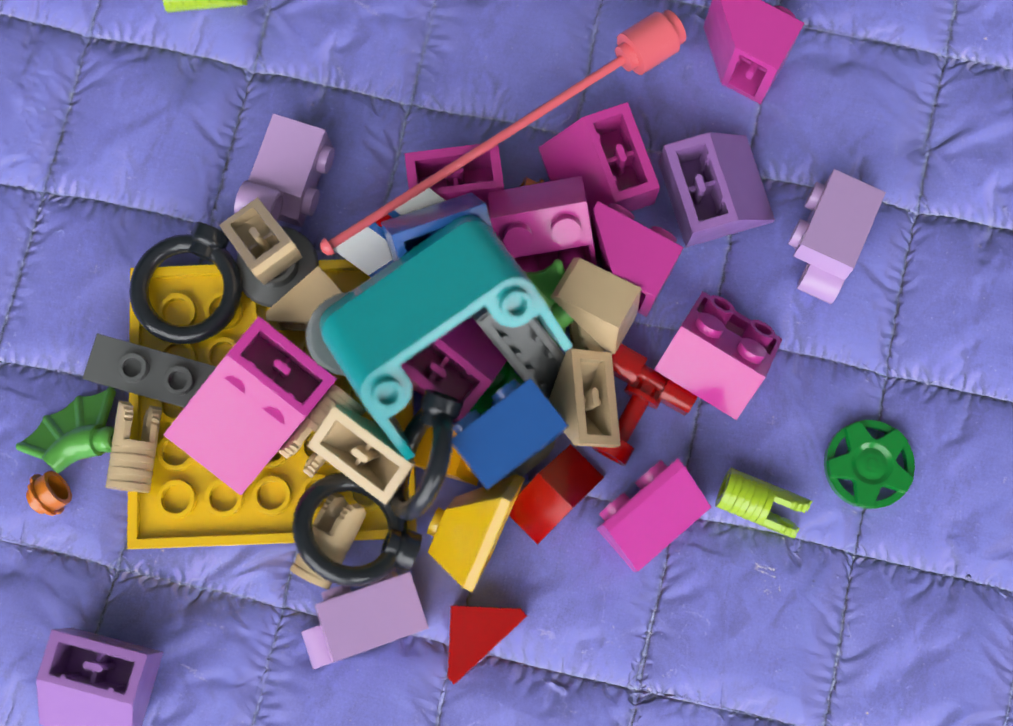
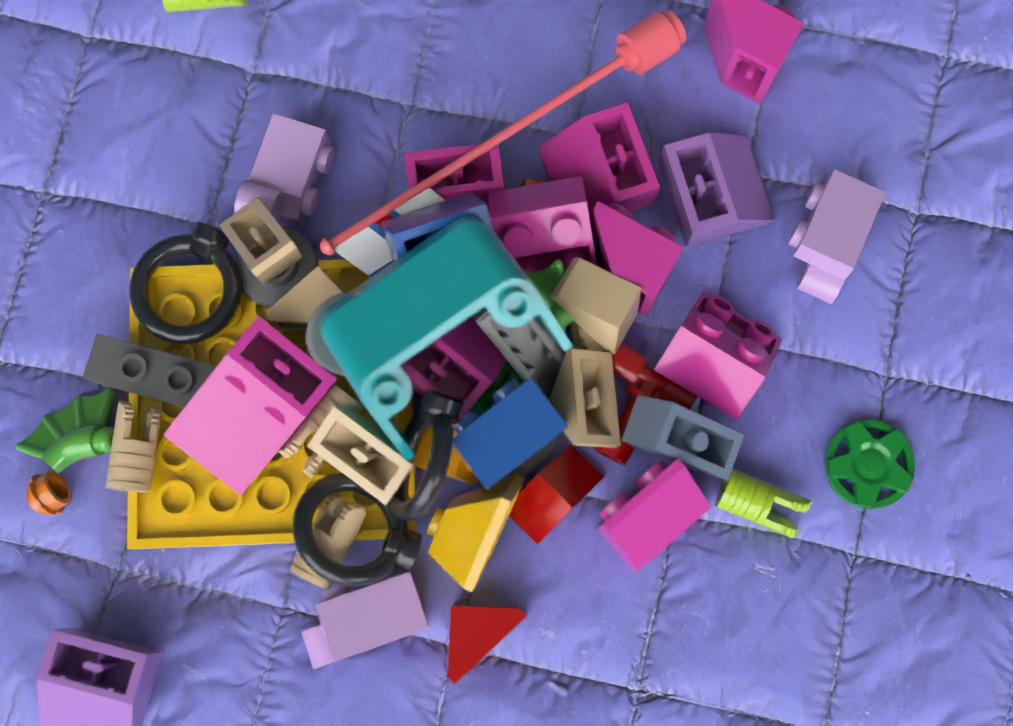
none -> sand blue brick [621,395,744,480]

